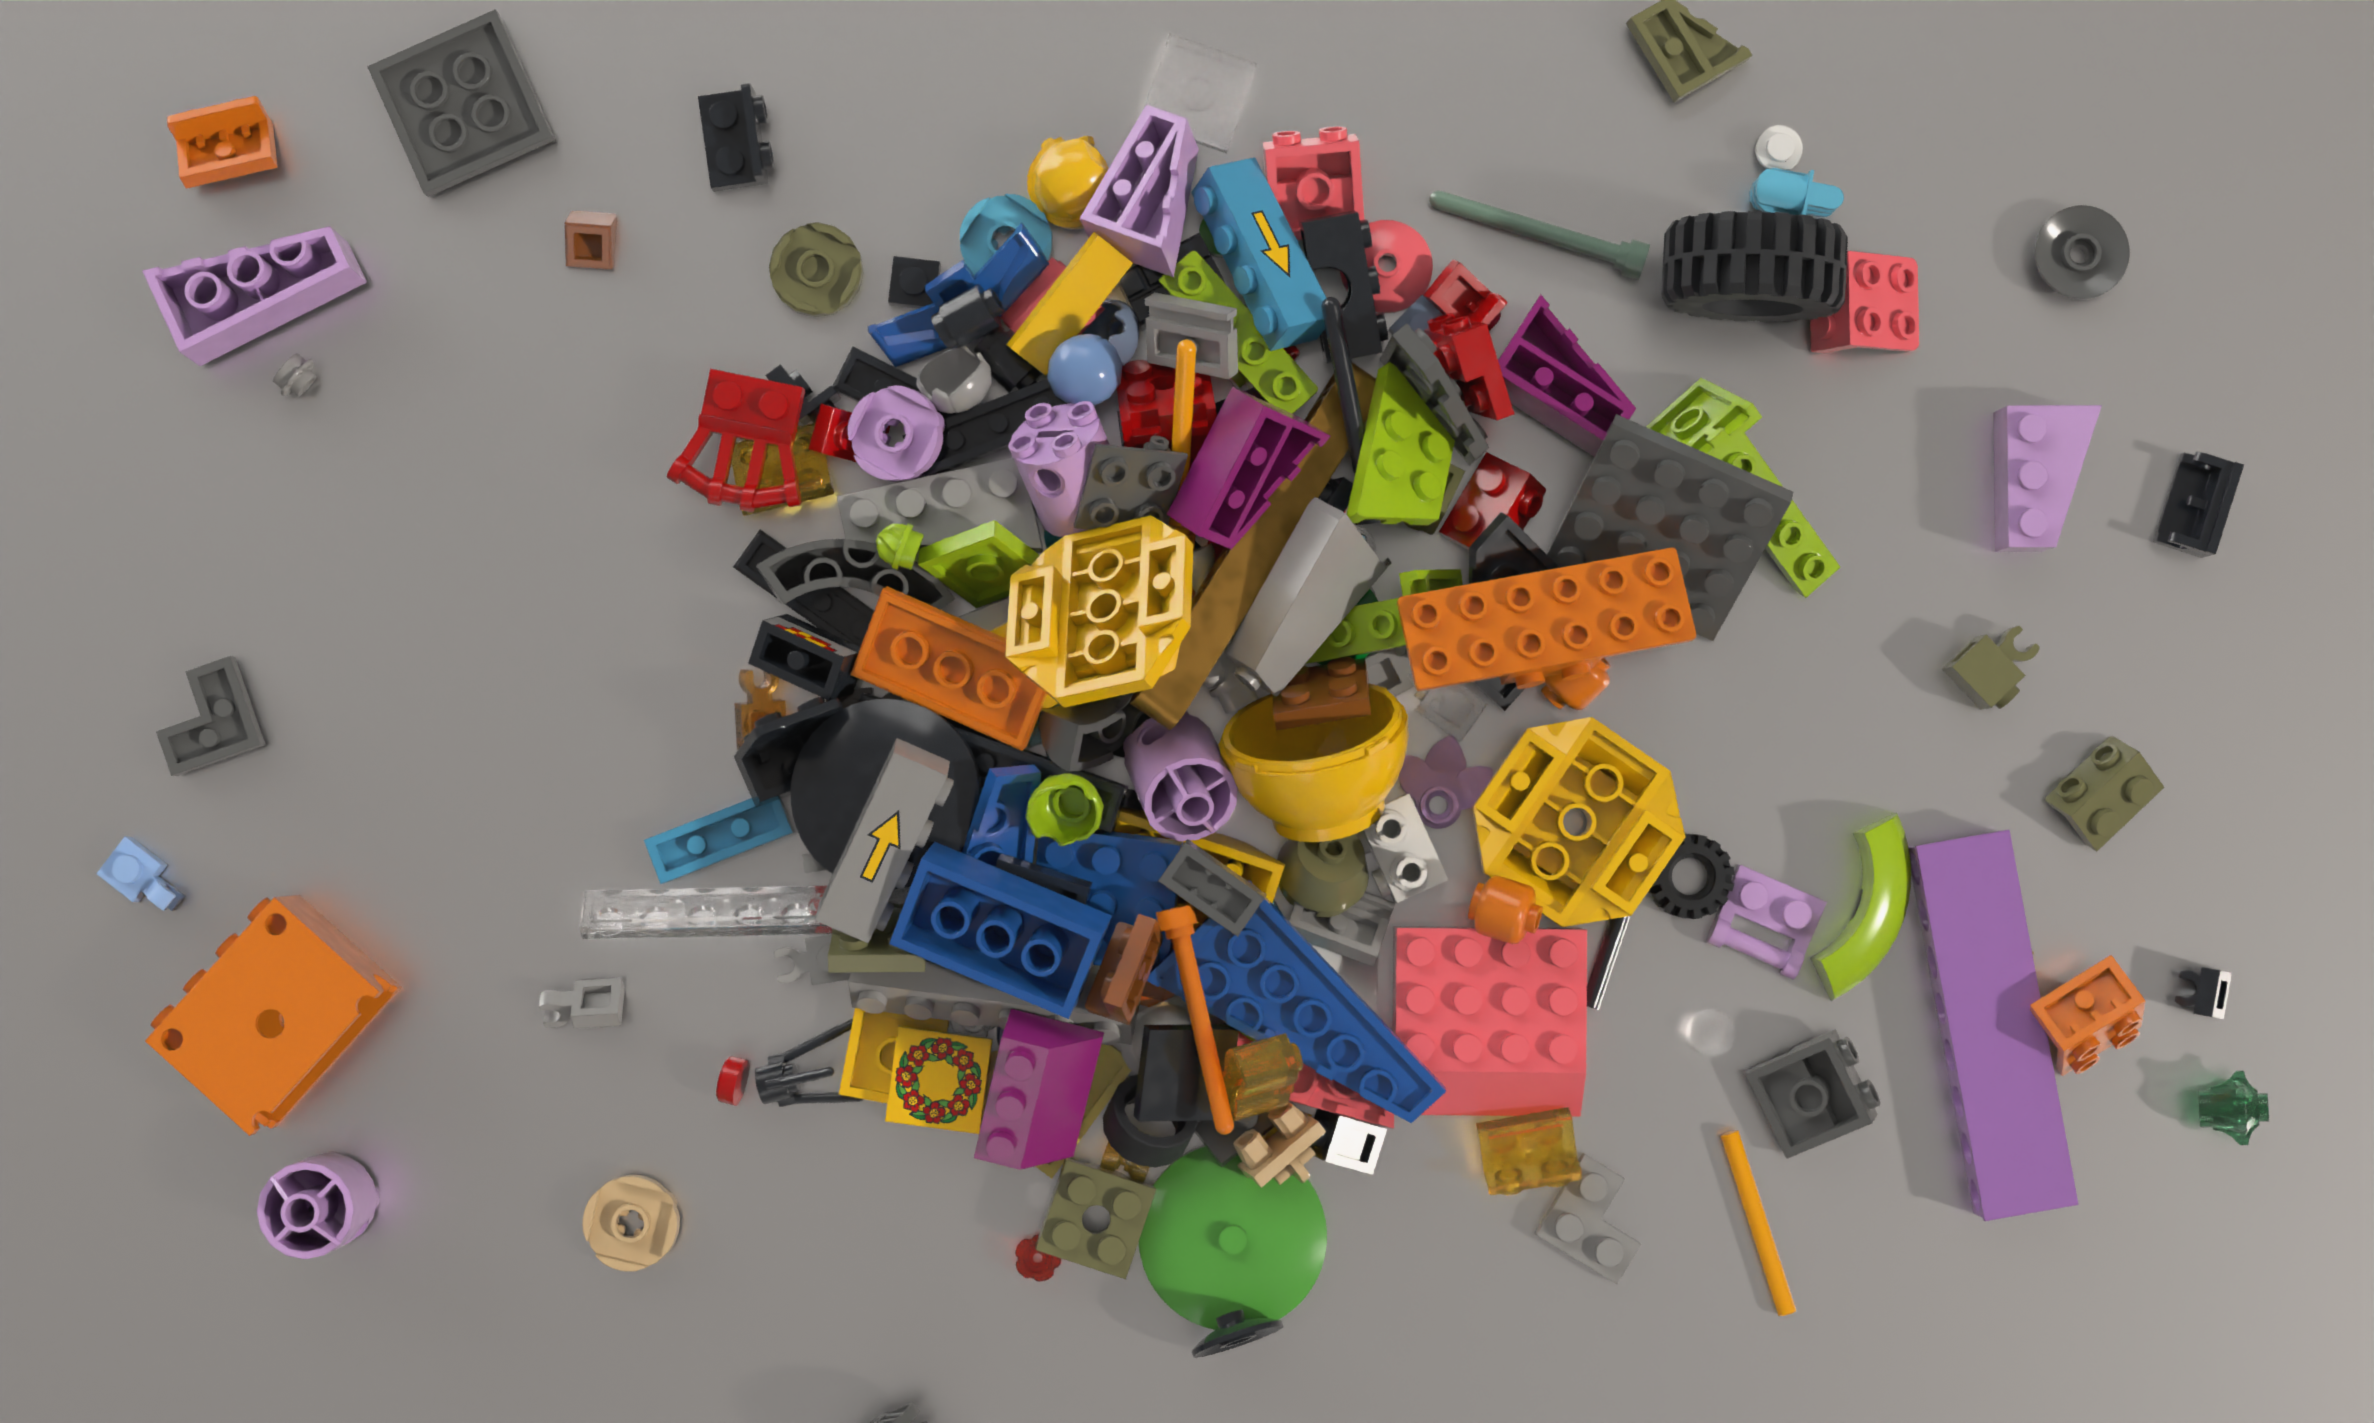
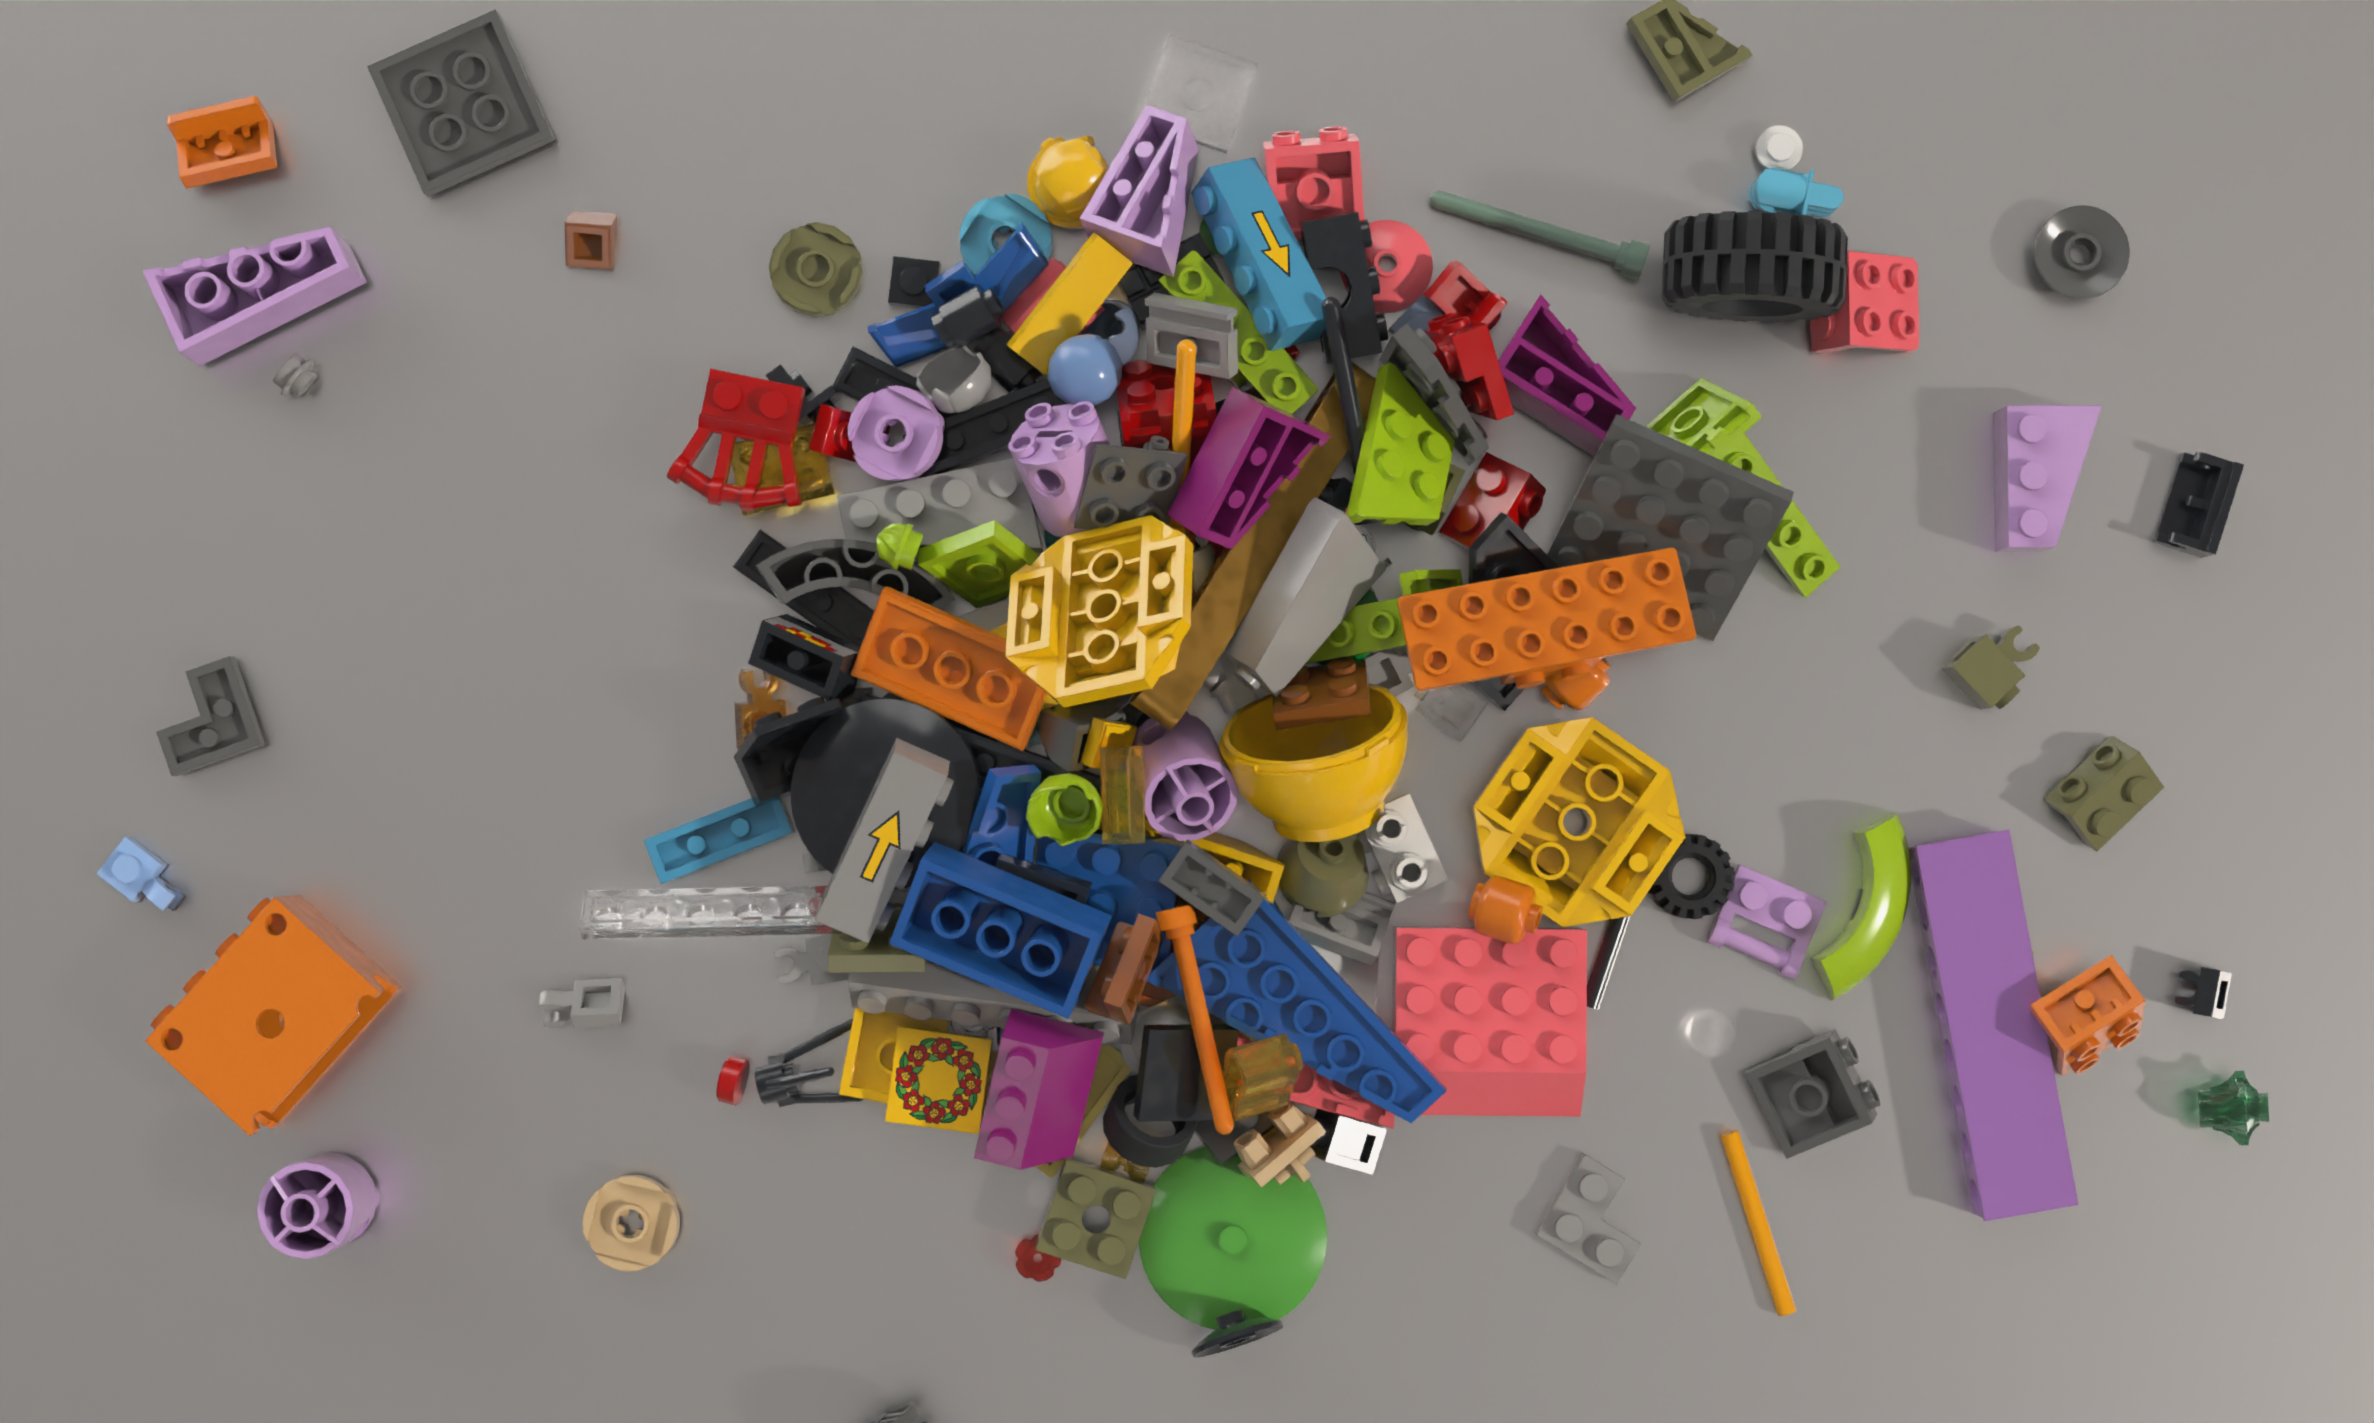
black bracket [698,83,774,192] -> none
lavender plate [1398,736,1493,829] -> none
clear yellow bracket [1476,1107,1582,1195] -> none
none -> yellow tile [1080,717,1137,772]
none -> clear yellow tile [1100,746,1145,844]

